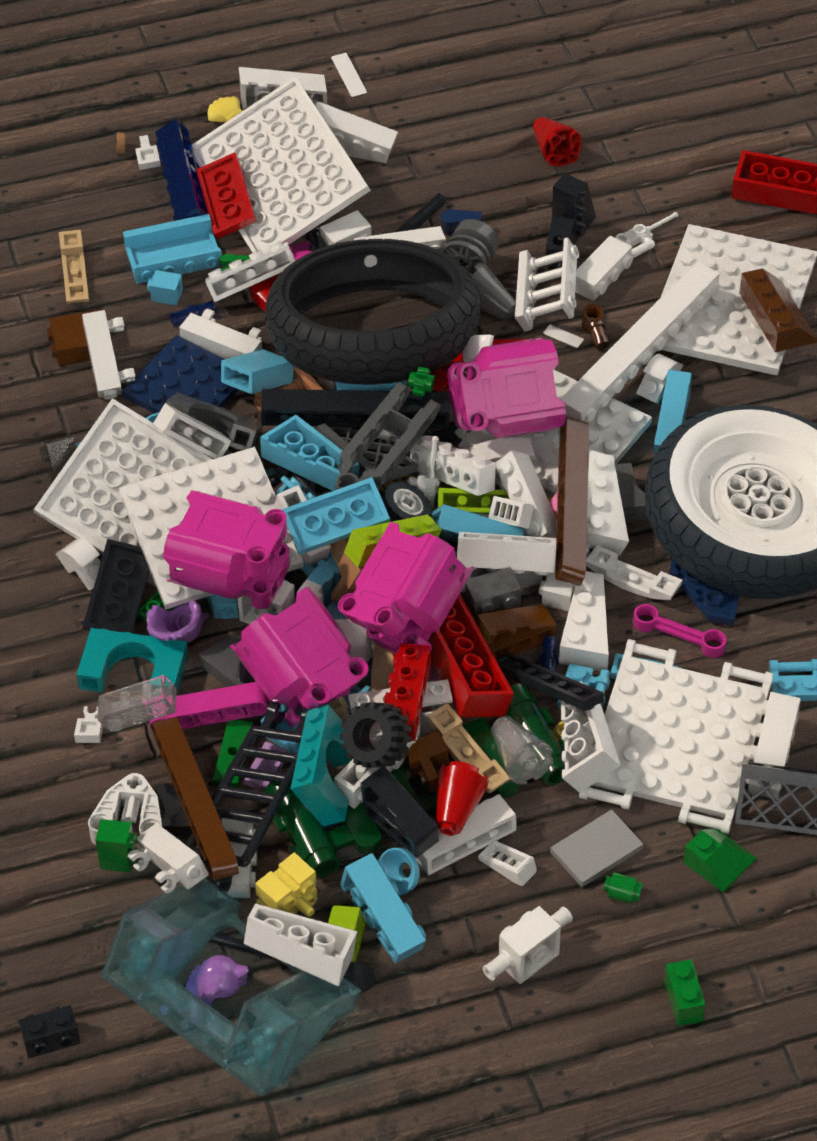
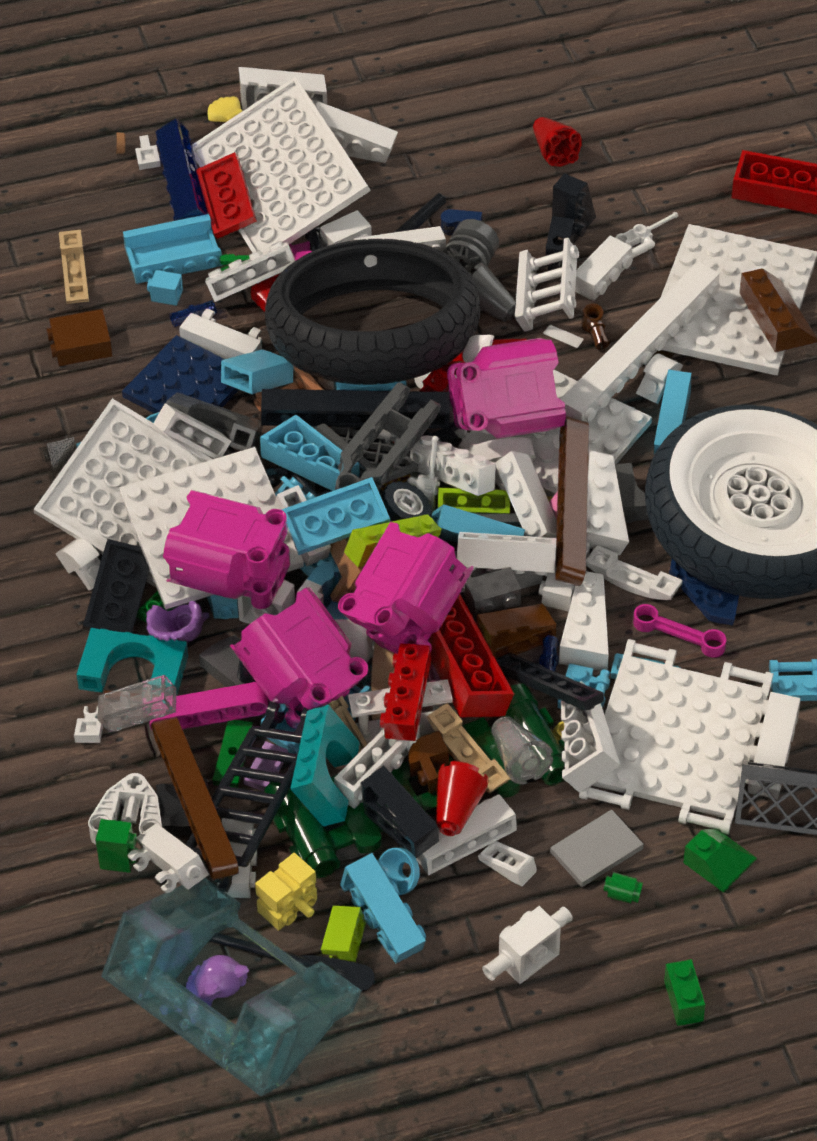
black brick [18,1005,81,1059] -> none
white brick [82,310,135,399] -> none
white wedge [244,904,357,986] -> none
white sticker [331,53,367,97] -> none
black tyre [340,702,412,768] -> none
green gear [408,366,435,397] -> none
white slope [488,496,534,529] -> none

